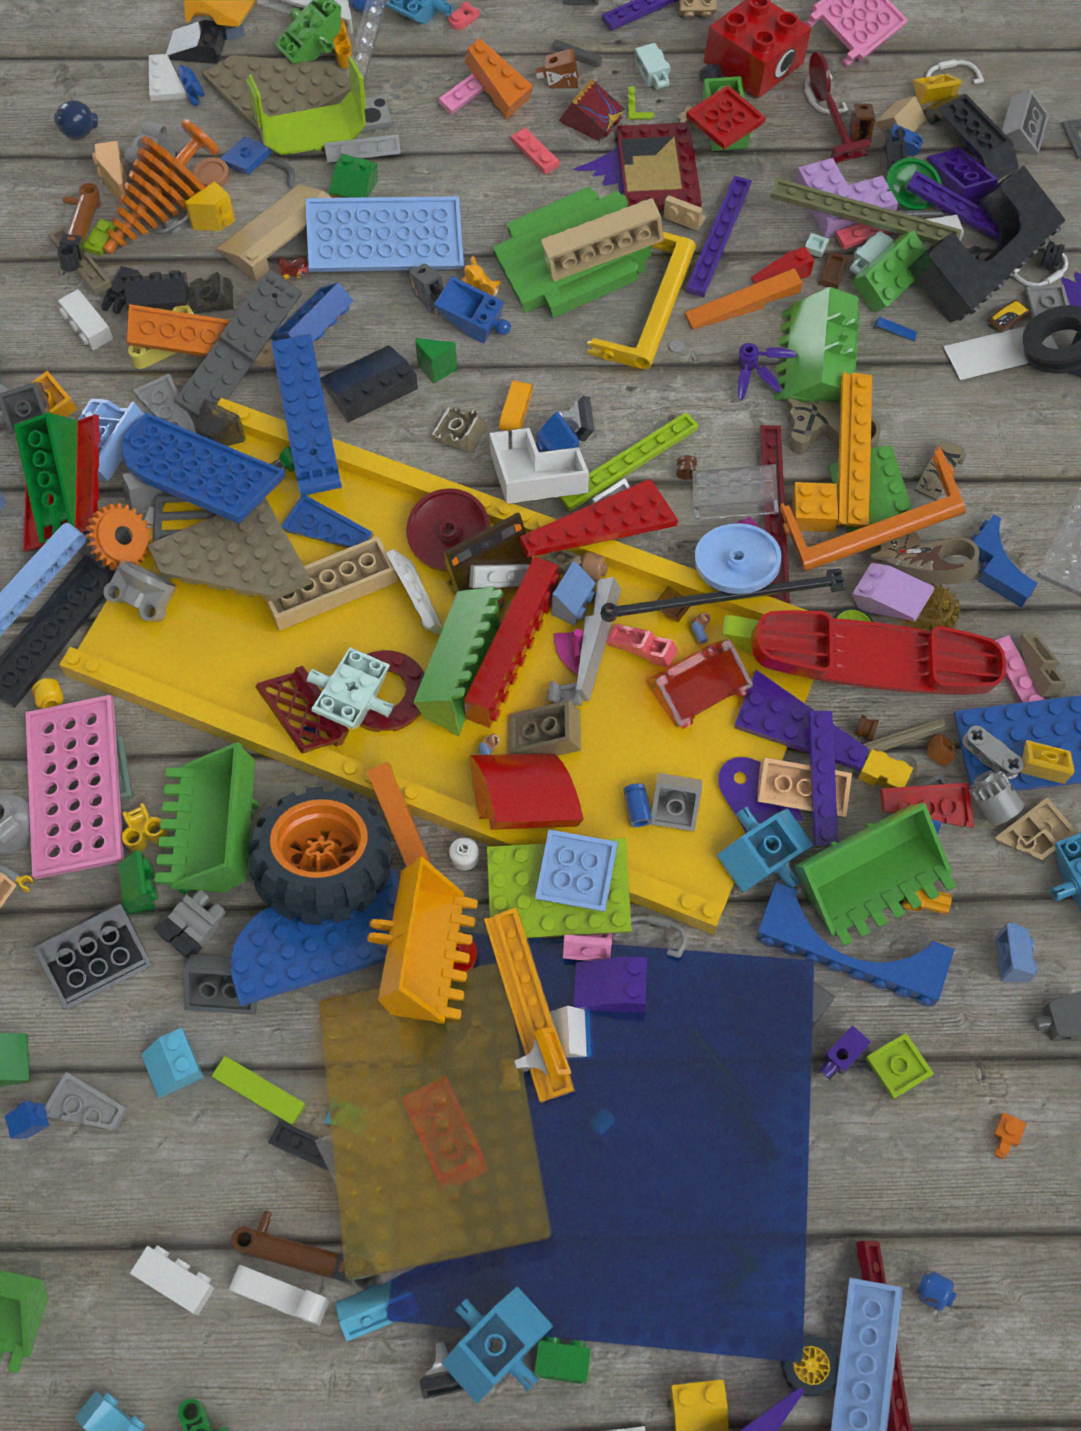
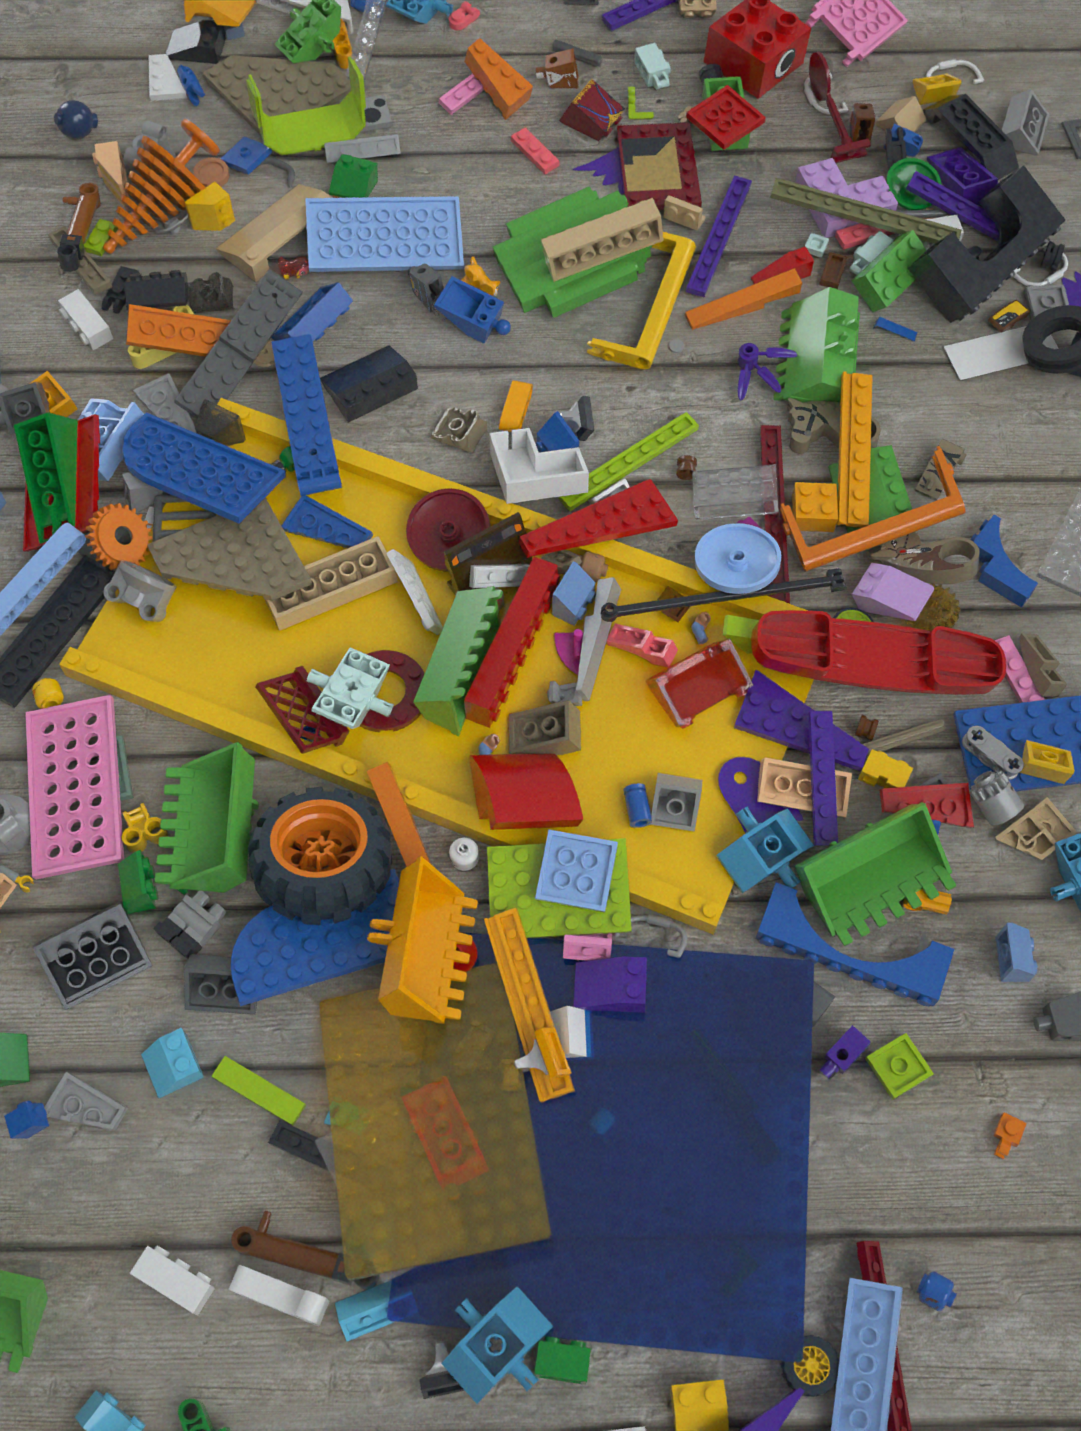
green slope [415,338,457,384] -> none
dark orange slope [927,733,955,767] -> none

